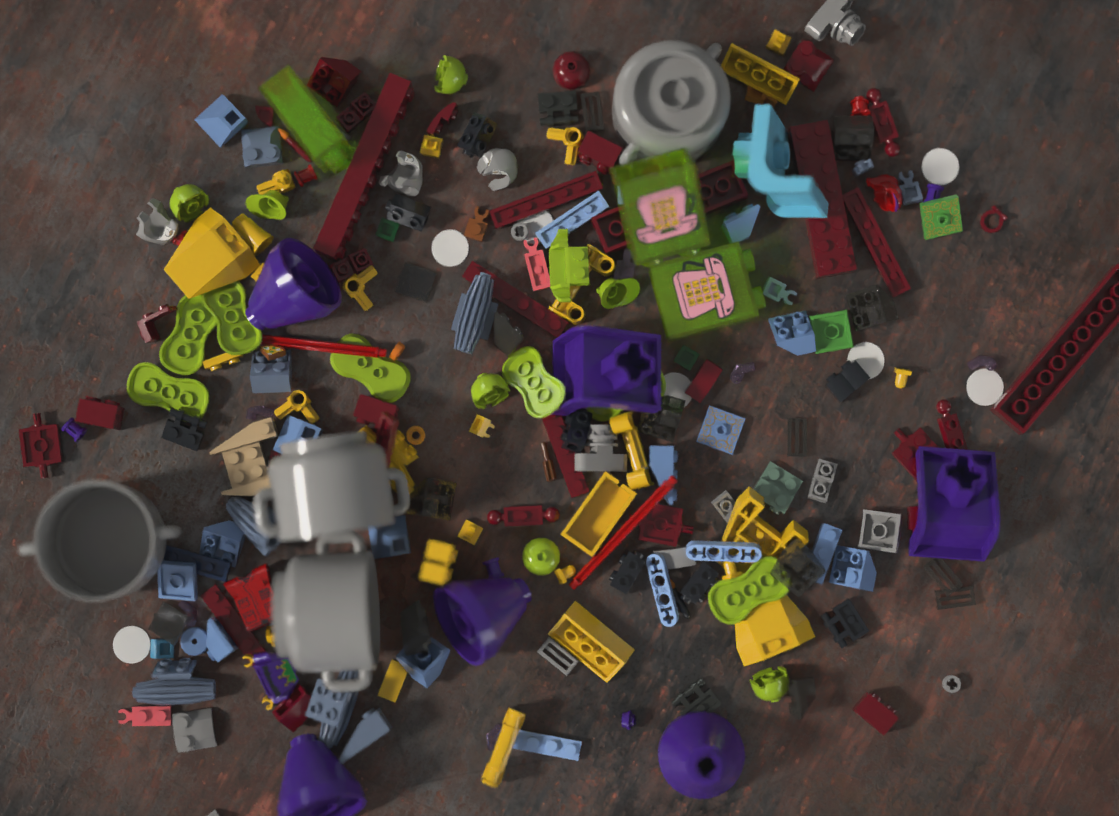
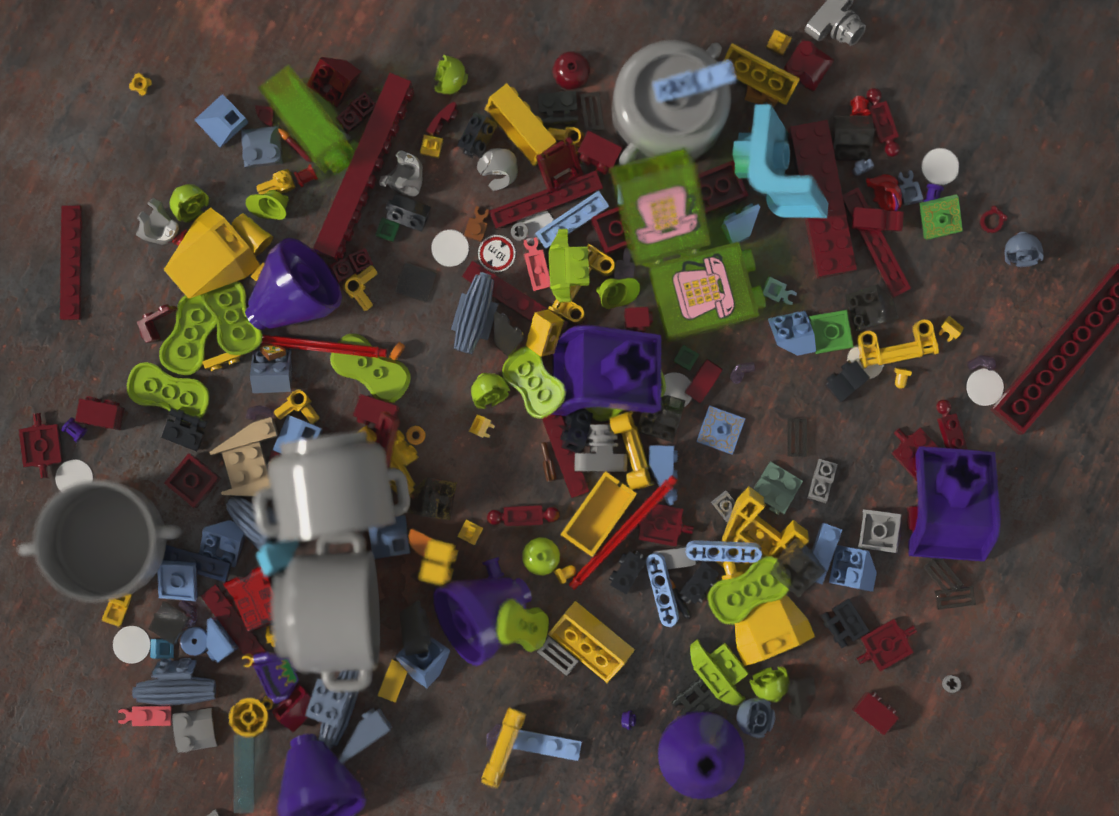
none -> white sticker [55,460,93,491]
none -> dark red plate [60,206,82,320]
none -> yellow slope [101,593,133,627]
none -> yellow plate [129,73,152,96]
none -> dark red brick [164,453,221,508]
none -> yellow cylinder [229,698,269,738]
none -> clear light blue plate [234,734,254,813]
none -> medium azure slope [256,539,299,576]
none -> orange brick [409,529,434,556]
none -> sticker [478,235,515,272]
none -> yellow piece [485,83,557,166]
none -> lime plate [497,599,549,652]
none -> yellow brick [526,309,564,357]
none -> dark red container [536,137,583,193]
none -> dark red brick [624,307,653,333]
none -> light blue slope [653,61,736,102]
none -> lime plate [690,639,749,706]
none -> sand blue cylinder [737,698,775,738]
none -> dark red piece [851,207,904,231]
none -> yellow piece [857,320,939,369]
none -> dark red plate [857,619,917,672]
none -> yellow tile [939,316,964,342]
none -> sand blue cylinder [1005,232,1043,267]

